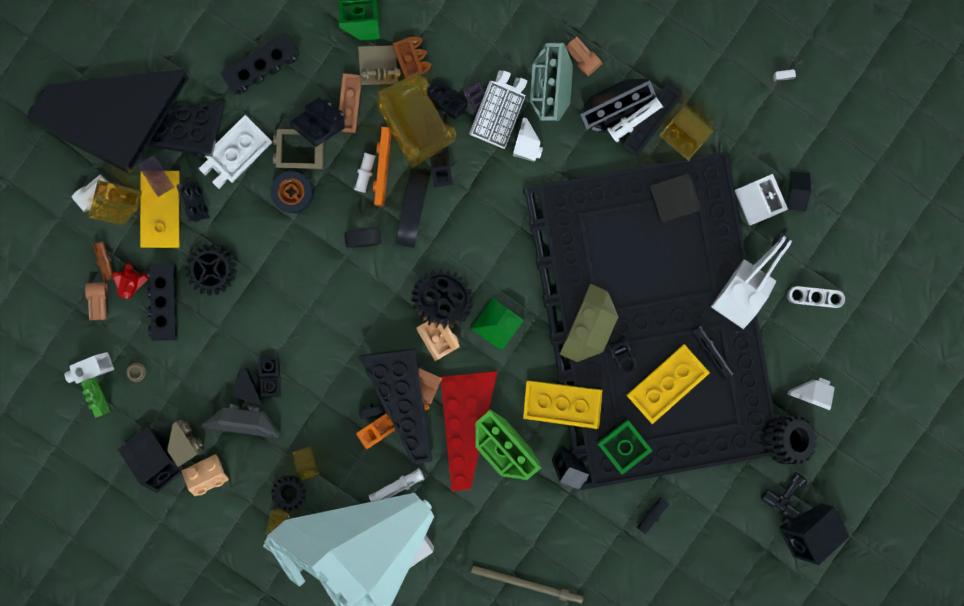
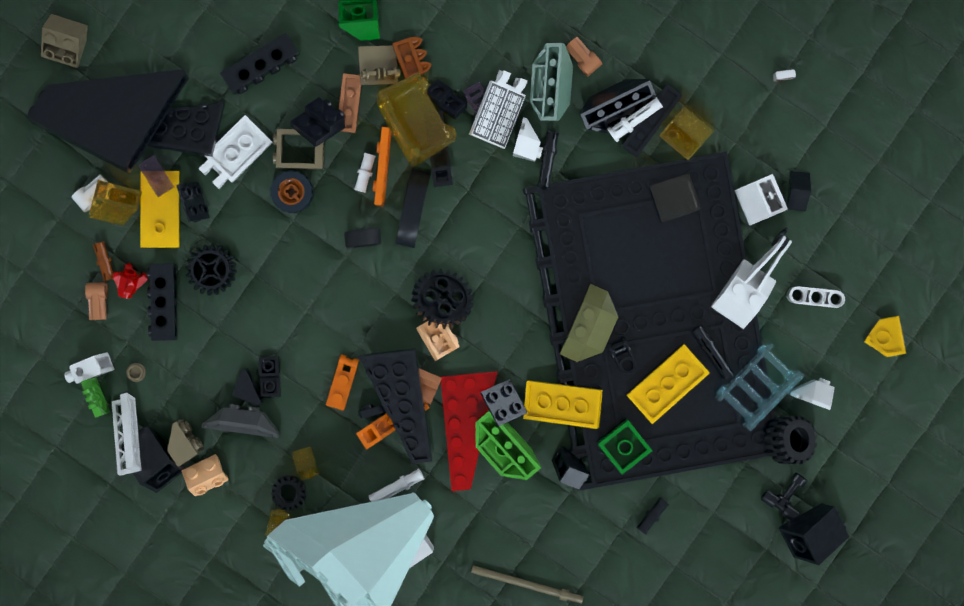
green slope [471,298,524,351] -> none
none -> dark tan slope [41,14,88,68]
none -> white fence [112,393,141,476]
none -> orange plate [326,354,359,411]
none -> black hinge [480,379,527,427]
none -> black pin [537,131,559,189]
none -> clear light blue fence [715,343,805,431]
none -> yellow plate [864,316,906,357]

